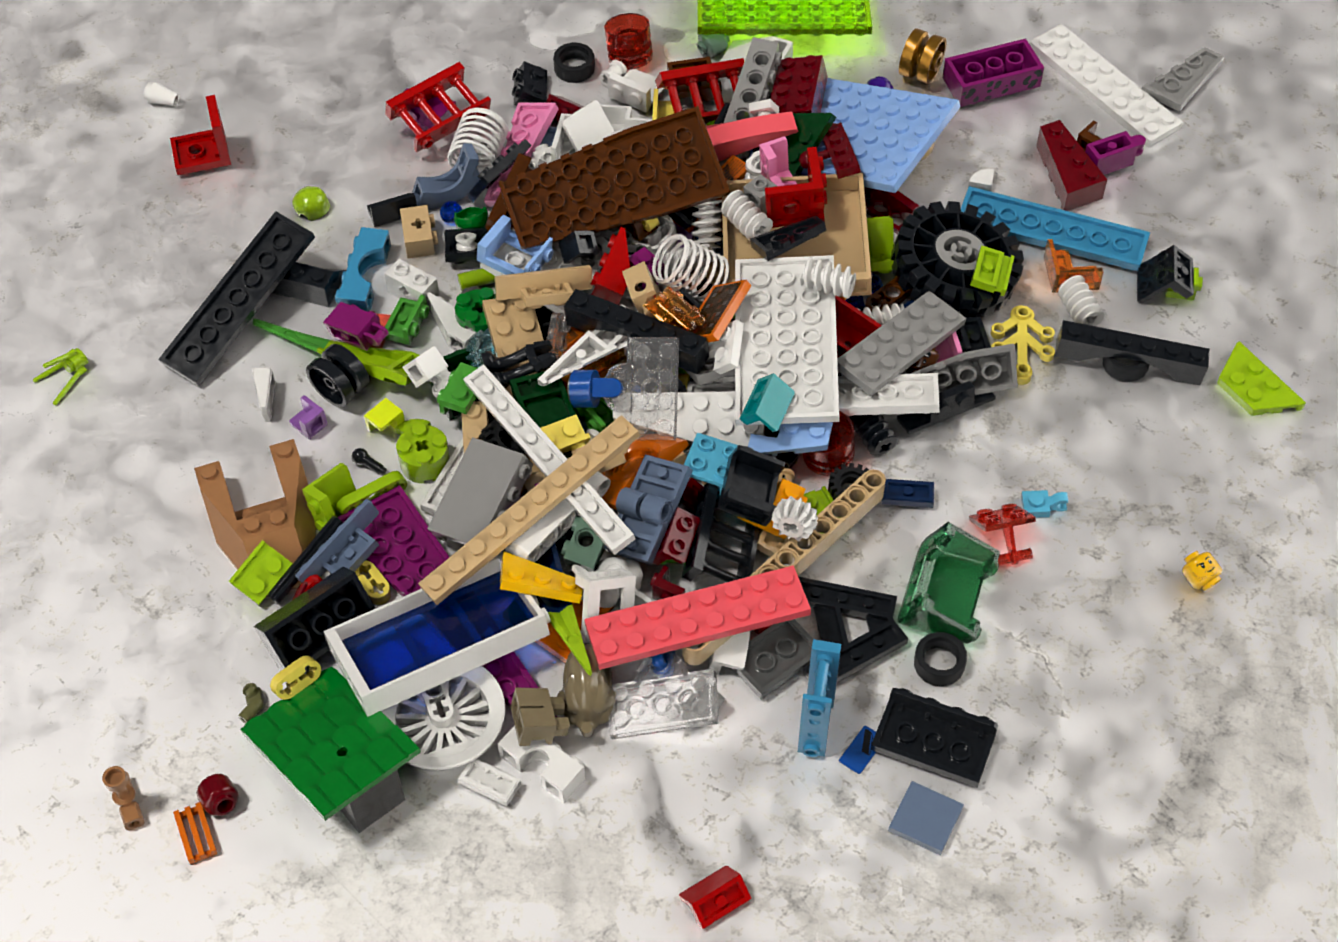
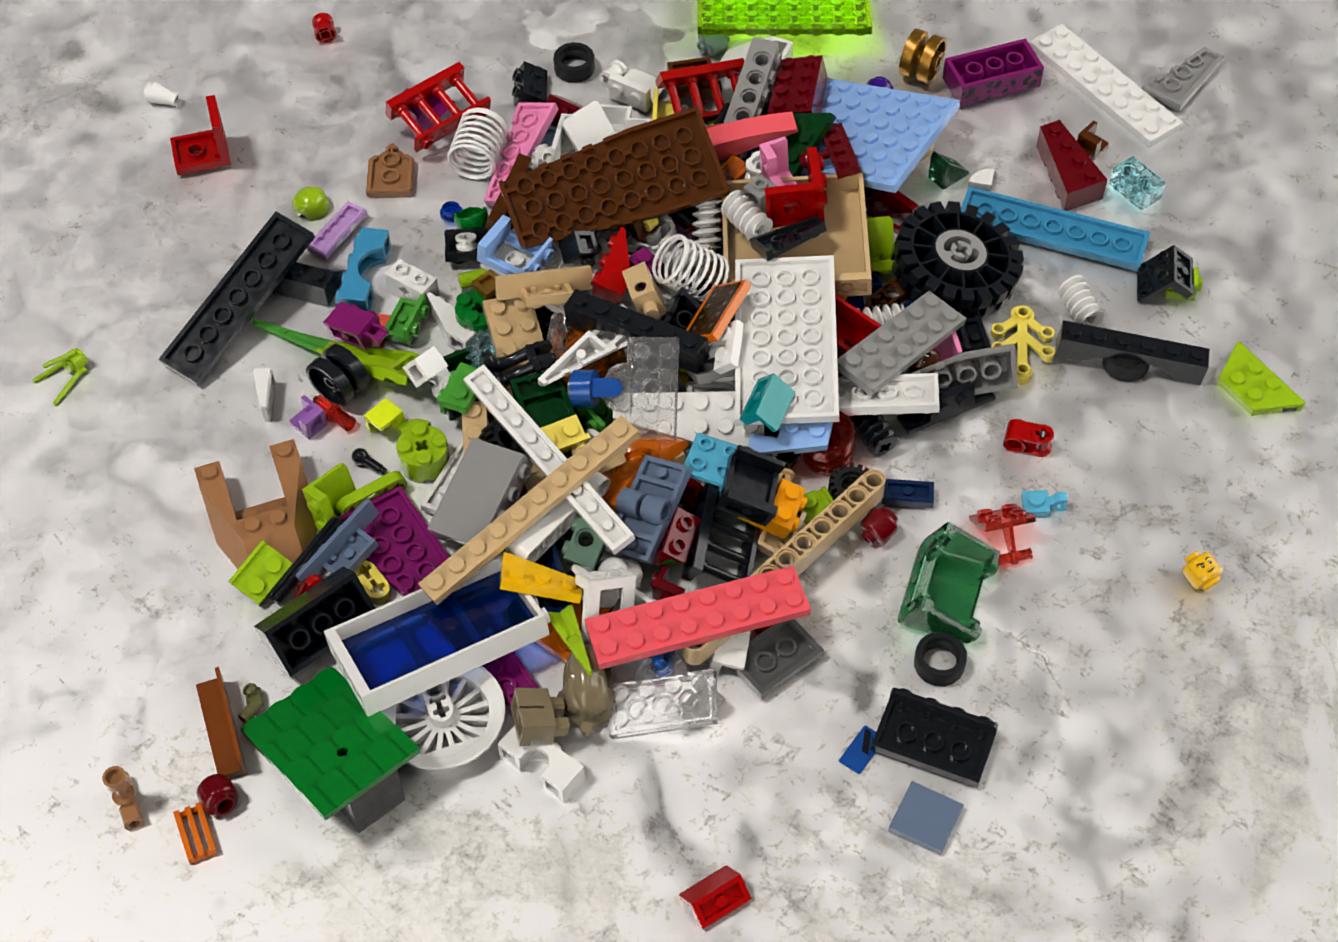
light yellow beam [270,656,321,700] -> none
black panel [367,193,417,227] -> none
tan brick [400,205,438,259] -> none
sand blue arch [412,143,479,209] -> none
white plate [458,759,521,807] -> none
black wing [466,139,532,203] -> none
clear red wheel [604,13,653,70] -> none
clear orange plate [643,286,706,332] -> none
white plate [749,99,779,117] -> none
white gear [771,496,818,541] -> none
dark azure fence [797,639,842,757] -> none
black plate [798,576,908,683] -> none
white piece [800,257,856,298] -> none
lime plate [970,245,1015,296] -> none
clear orange panel [1044,239,1104,293] -> none
magenta brick [1085,131,1146,175] -> none
none -> dark orange panel [196,667,248,780]
none -> lavender plate [307,201,367,260]
none -> red wheel [312,13,336,43]
none -> clear red axle [313,395,356,431]
none -> medium nougat tile [366,143,414,198]
none -> pearl gold plate [471,269,497,300]
none -> dark red head [860,507,898,545]
none -> clear green slope [928,151,969,190]
none -> red piece [1003,419,1054,457]
none -> clear light blue brick [1109,156,1166,211]

